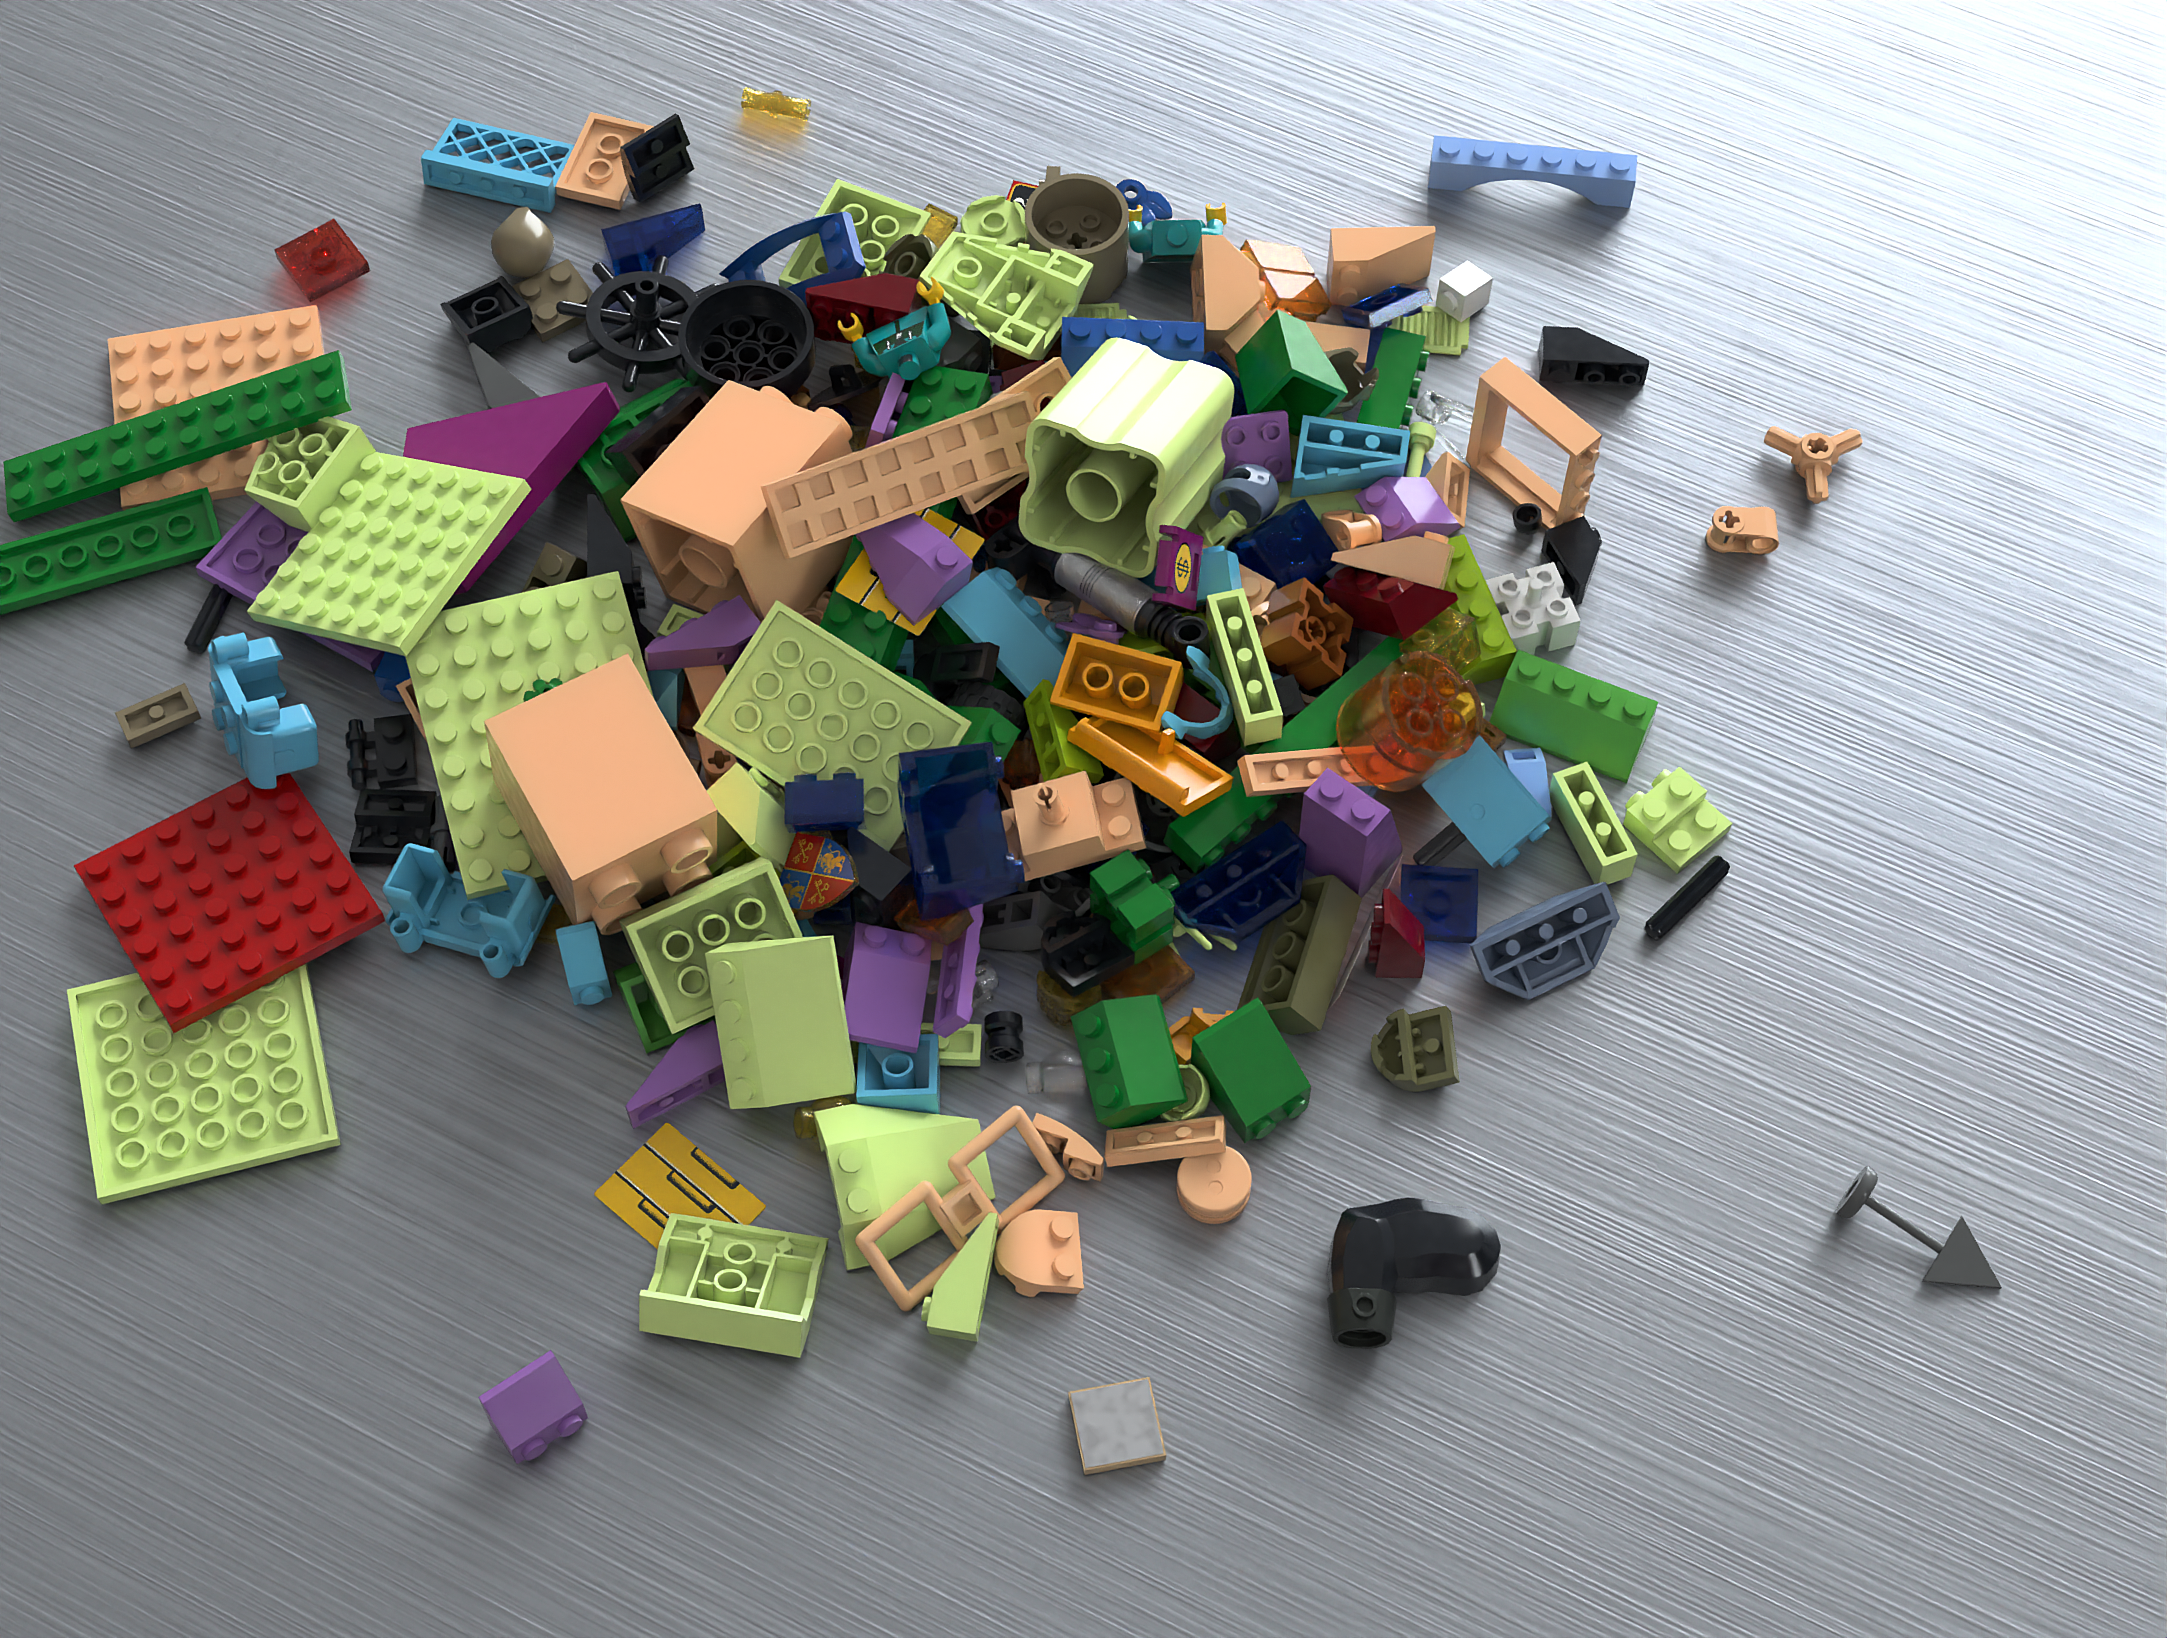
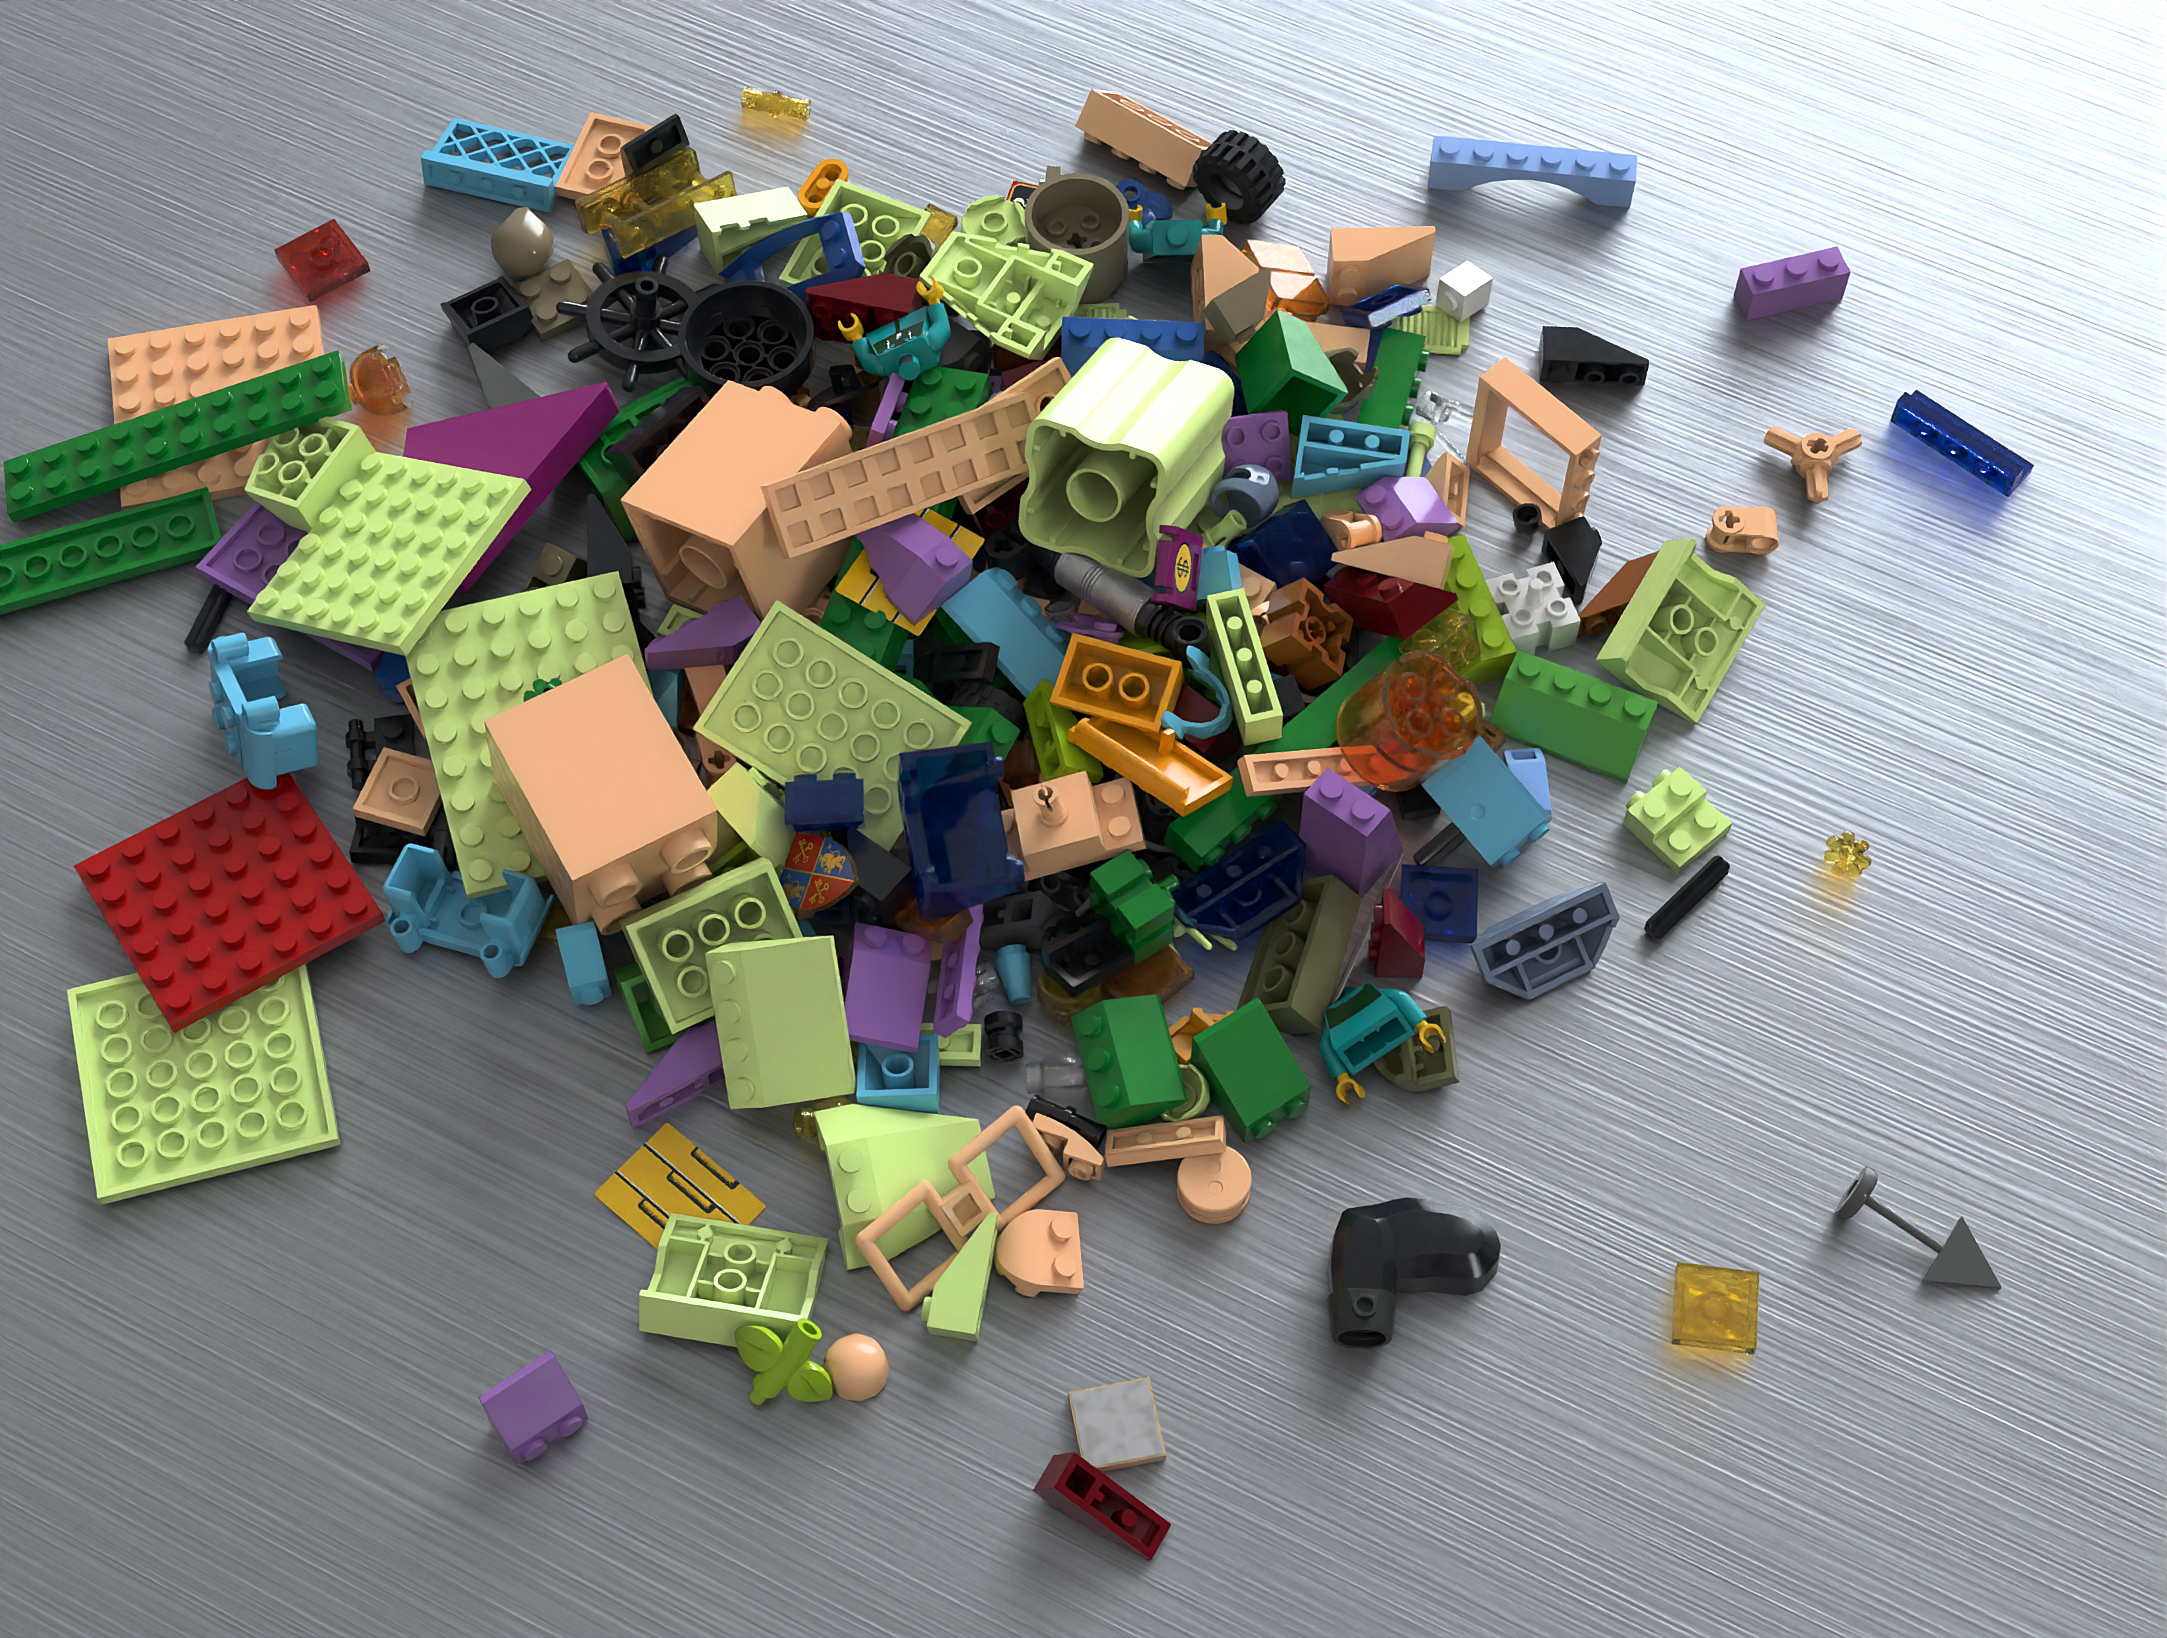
dark tan plate [115,683,201,749] -> none
yellowish green brick [1549,762,1638,885] -> none
none -> clear orange cylinder [348,343,413,417]
none -> light nougat plate [353,747,442,836]
none -> clear yellow fence [574,146,737,259]
none -> yellowish green wedge [693,187,808,276]
none -> lime plant [734,1318,833,1406]
none -> light orange plate [798,159,849,217]
none -> light nougat hair [823,1333,889,1401]
none -> medium azure cone [994,944,1032,1005]
none -> black pin [1025,1094,1107,1149]
none -> dark red slope [1033,1452,1171,1560]
none -> light nougat slope [1075,89,1212,190]
none -> black tyre [1192,130,1286,224]
none -> dark tan slope [1202,267,1272,347]
none -> teal torso [1319,982,1446,1106]
none -> black tile [1394,780,1441,820]
none -> dark orange slope [1577,550,1660,638]
none -> yellowish green piece [1596,538,1765,724]
none -> clear yellow plate [1671,1262,1759,1354]
none -> medium lavender brick [1734,246,1851,321]
none -> clear yellow plant [1824,831,1872,878]
none -> clear blue fence [1890,390,2034,497]

